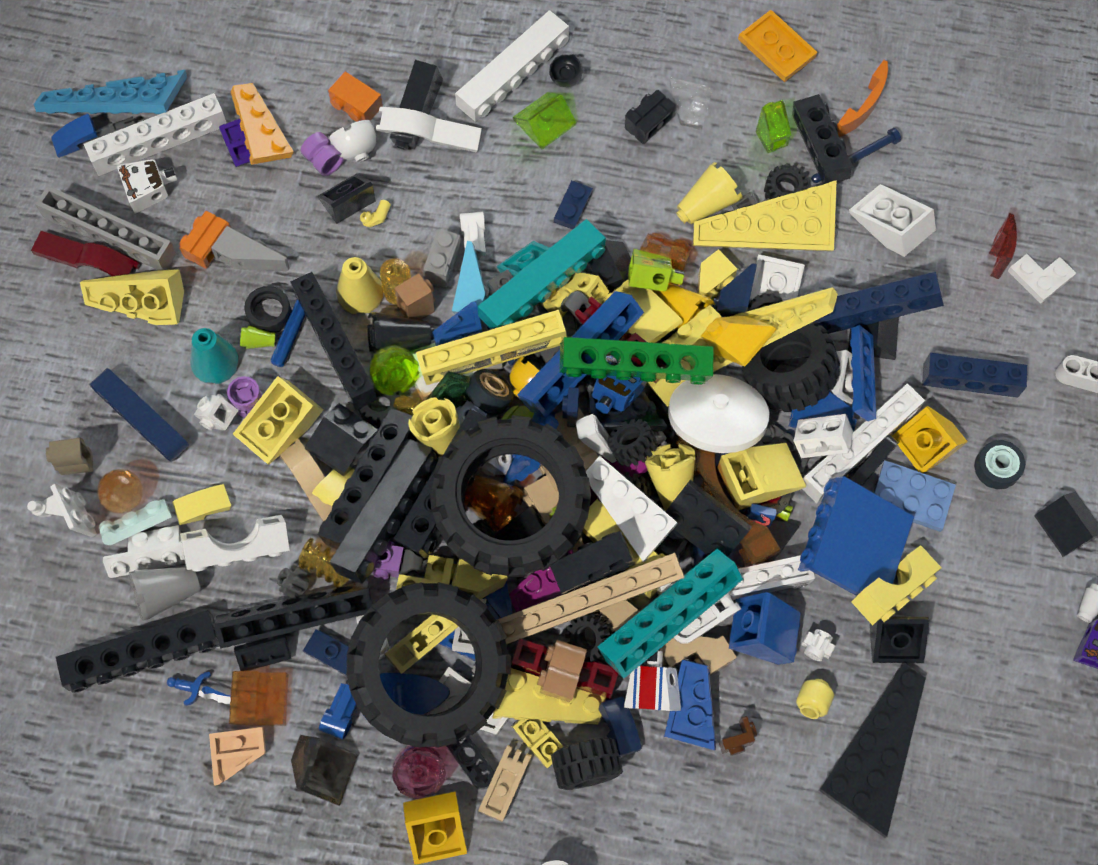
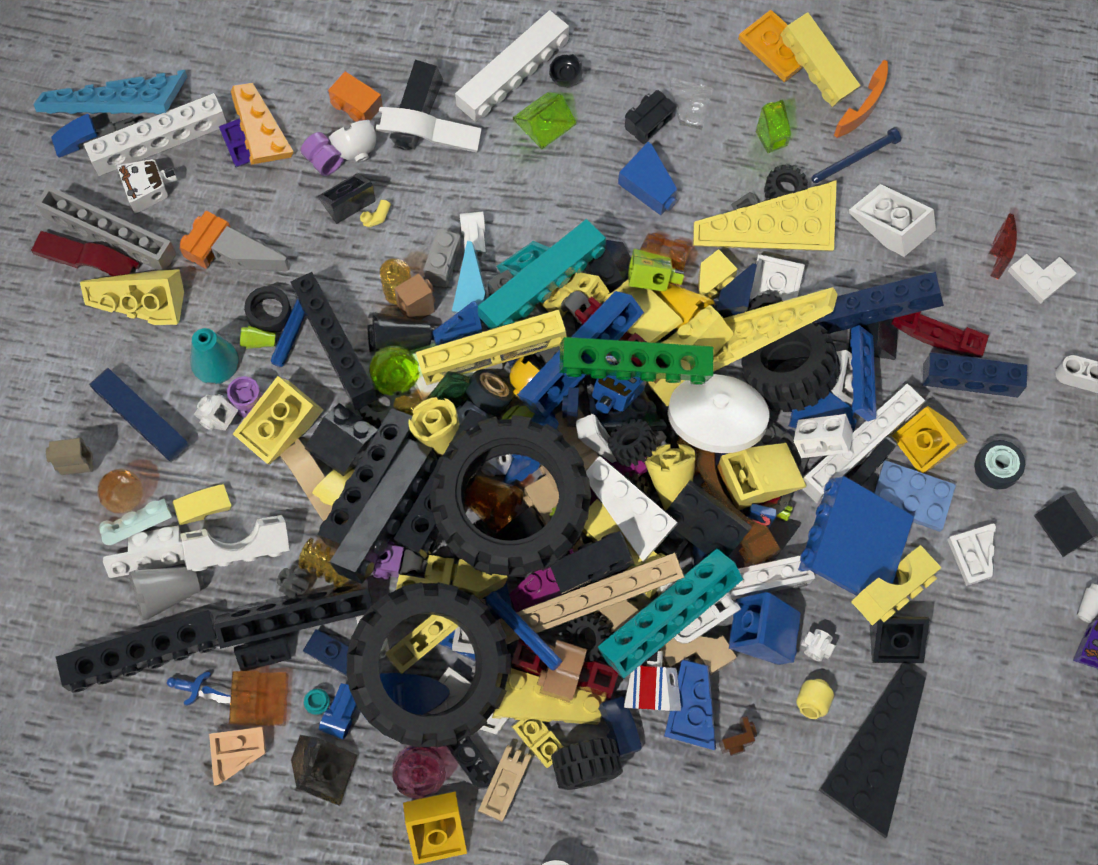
white plate [27,484,97,537] -> none
light yellow cone [336,257,383,314] -> none
dark blue plate [554,180,593,230] -> none
light yellow cone [676,162,742,224] -> none
yellow slope [701,316,776,367] -> none
black brick [792,94,854,185] -> none
none -> teal plate [304,689,330,715]
none -> blue axle [485,591,562,670]
none -> blue slope [618,142,677,215]
none -> light yellow brick [780,12,861,107]
none -> dark red slope [892,312,989,358]
none -> white wing [947,523,996,586]

